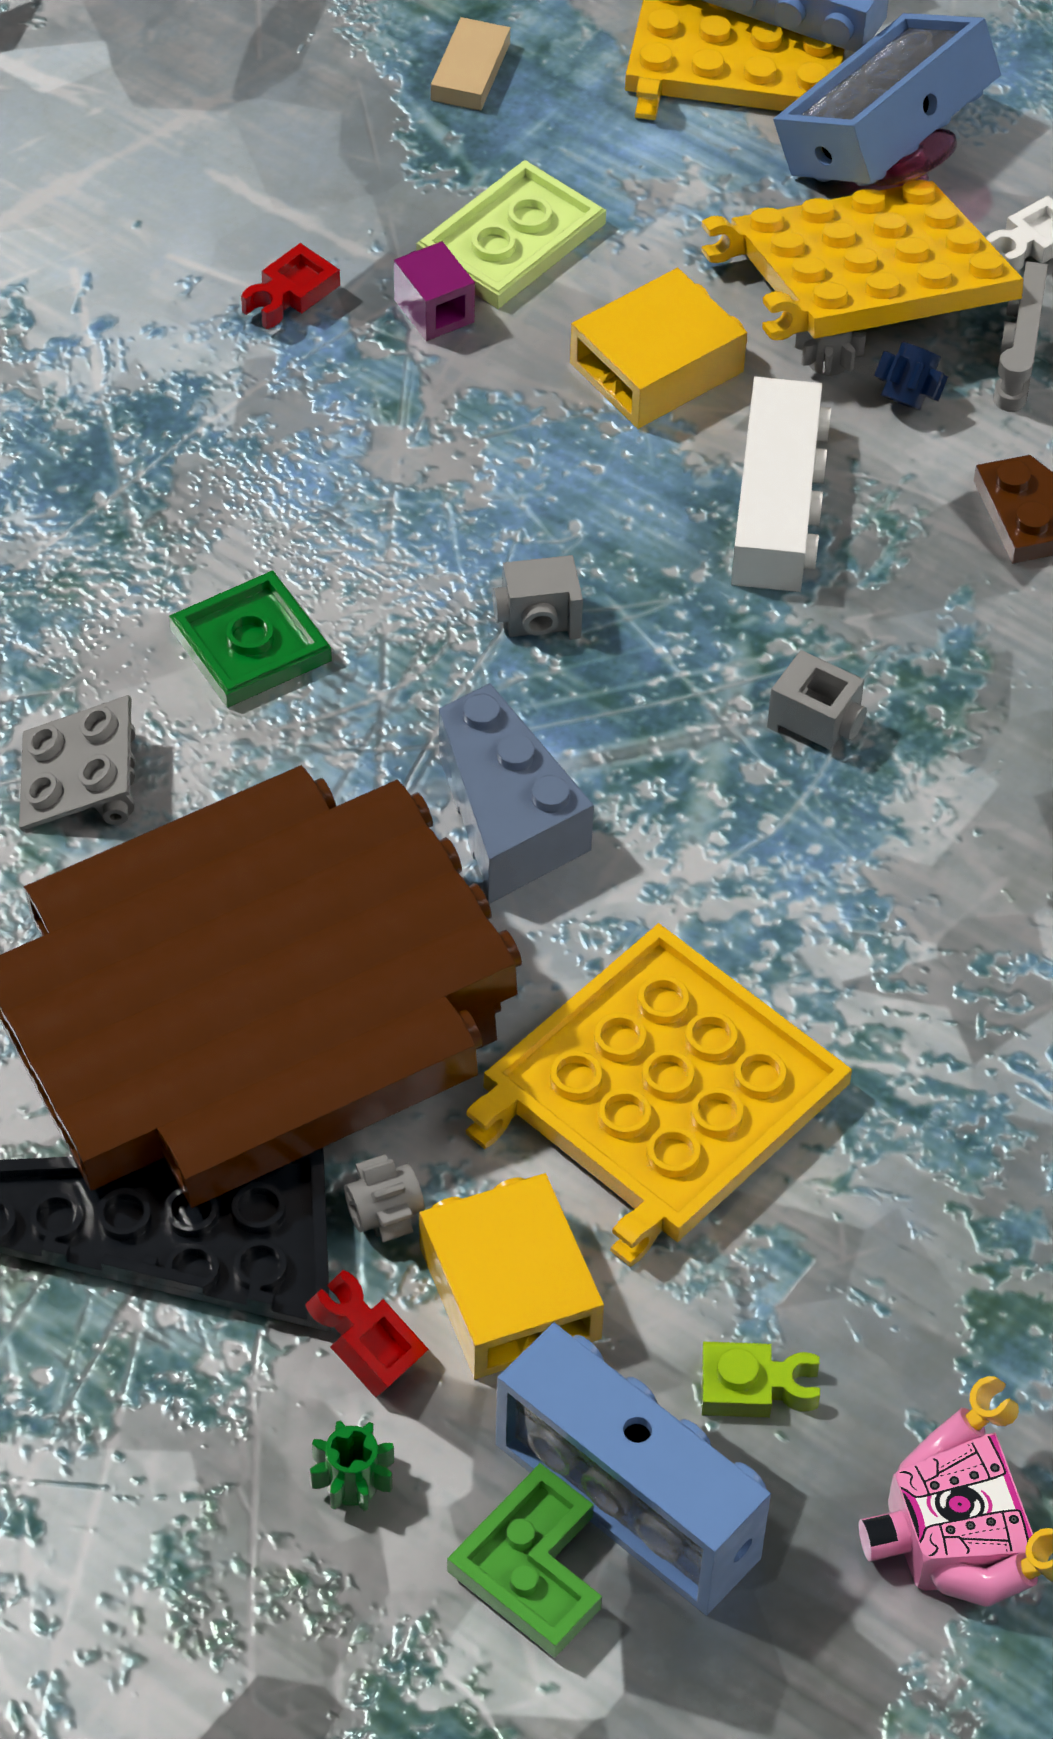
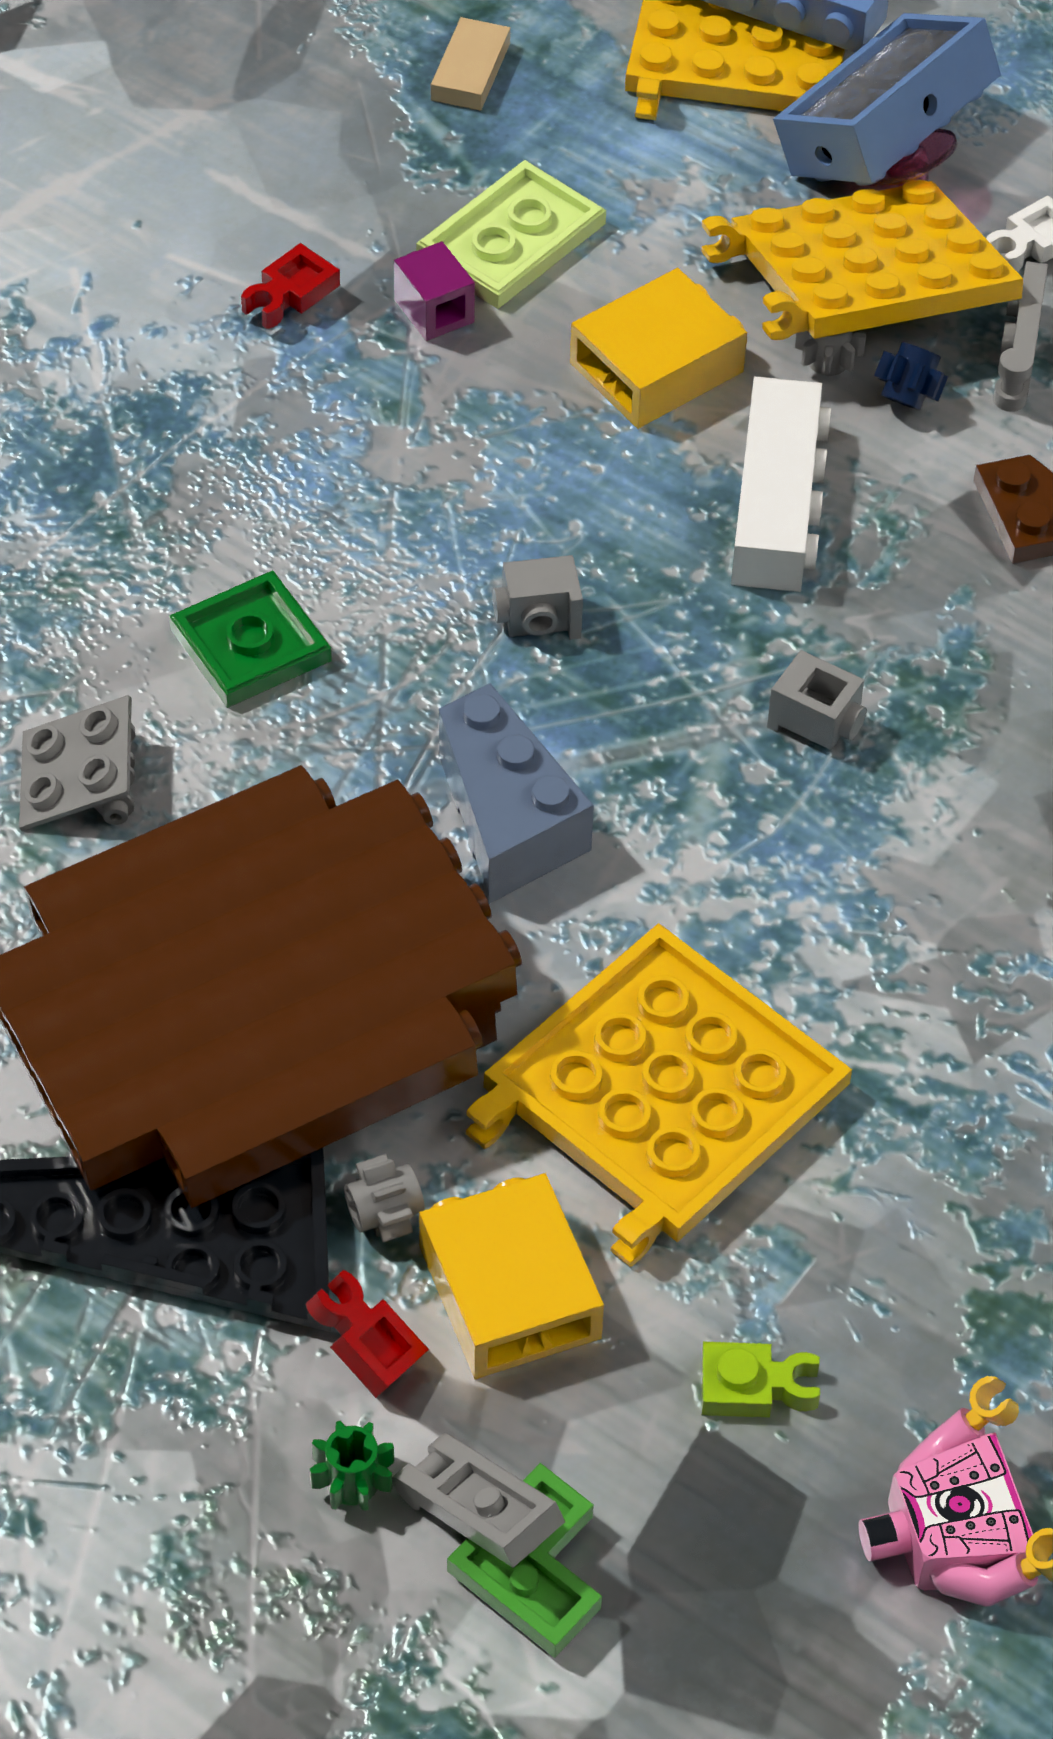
medium blue brick [495,1322,771,1616] -> none
none -> light grey plate [392,1433,565,1568]

